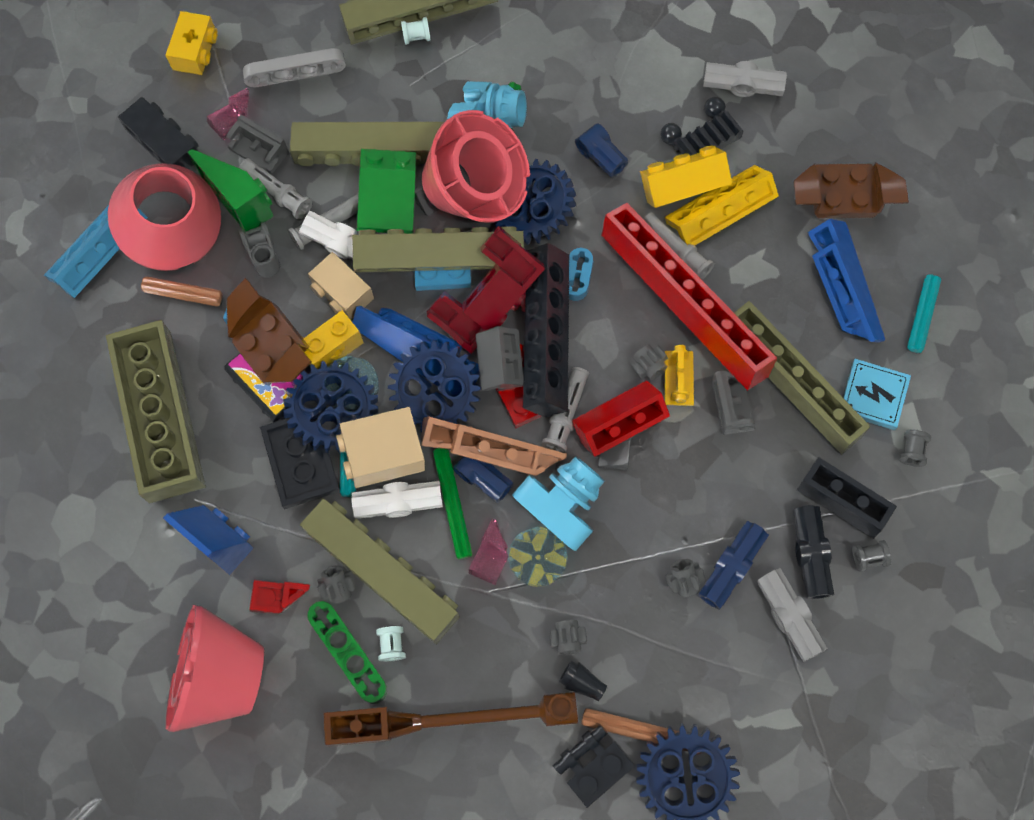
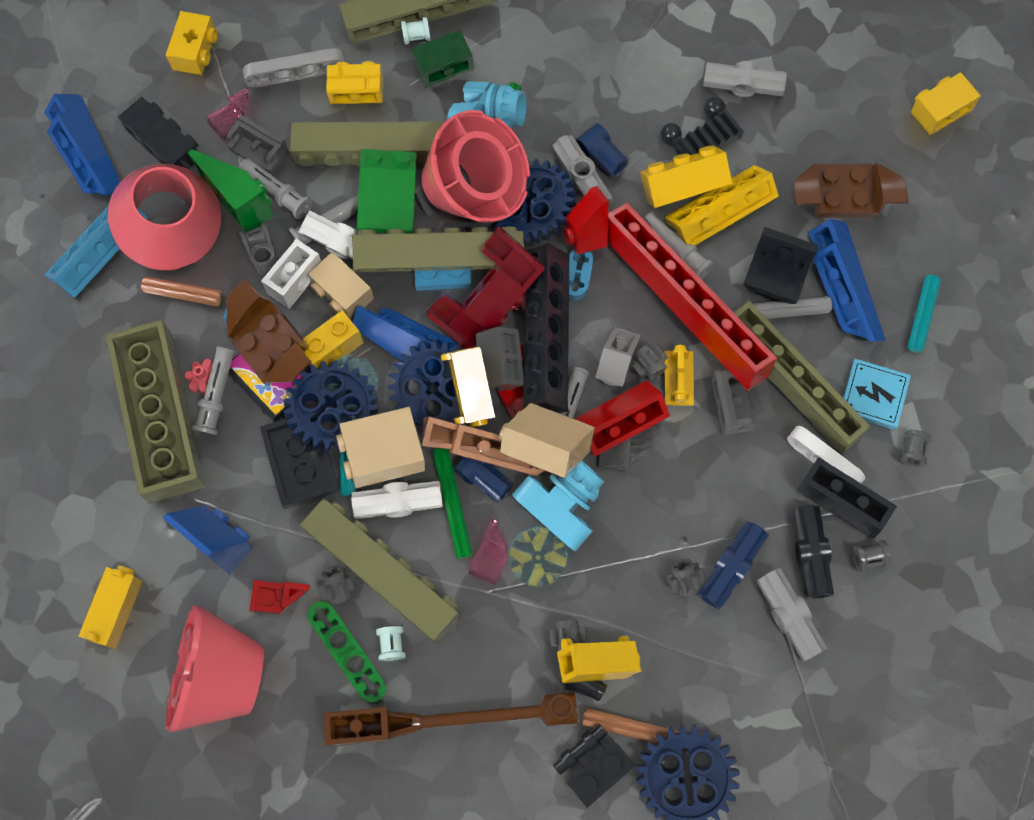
none -> blue wedge [44,93,120,195]
none -> yellow brick [78,565,143,649]
none -> coral plant [185,359,213,395]
none -> light grey pin [191,346,235,435]
none -> white brick [261,239,321,309]
none -> yellow brick [326,61,383,104]
none -> dark green brick [412,30,474,88]
none -> brick [441,347,495,427]
none -> tan brick [499,403,595,478]
none -> light grey piece [552,135,613,205]
none -> yellow brick [557,636,641,683]
none -> red slope [563,186,609,255]
none -> light grey slope [595,327,641,387]
none -> black bracket [743,227,818,304]
none -> light grey axle [752,297,832,319]
none -> white beam [787,426,865,484]
none -> yellow brick [911,72,981,135]

